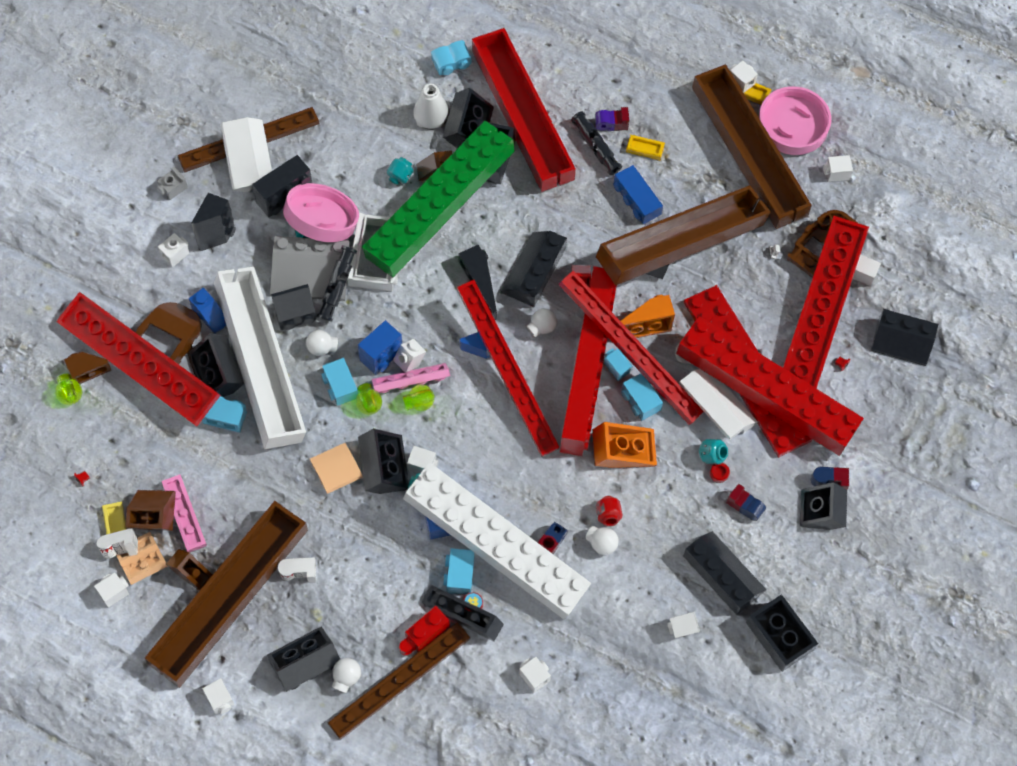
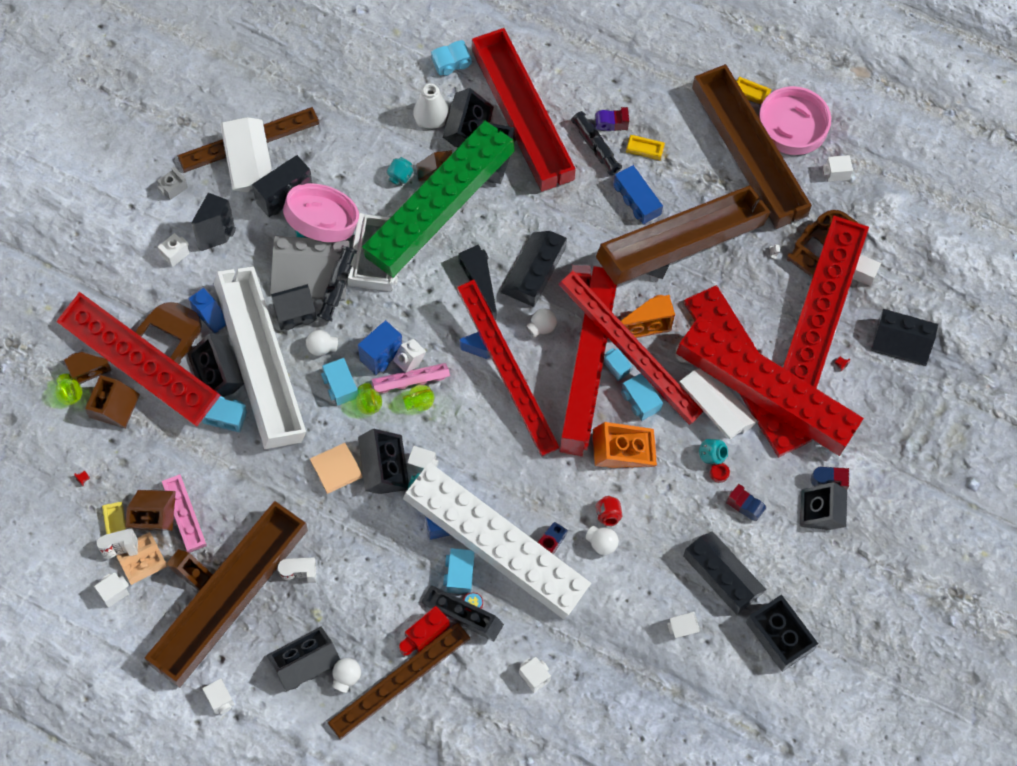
white brick [730,61,758,93] -> none
none -> reddish brown slope [85,375,140,429]

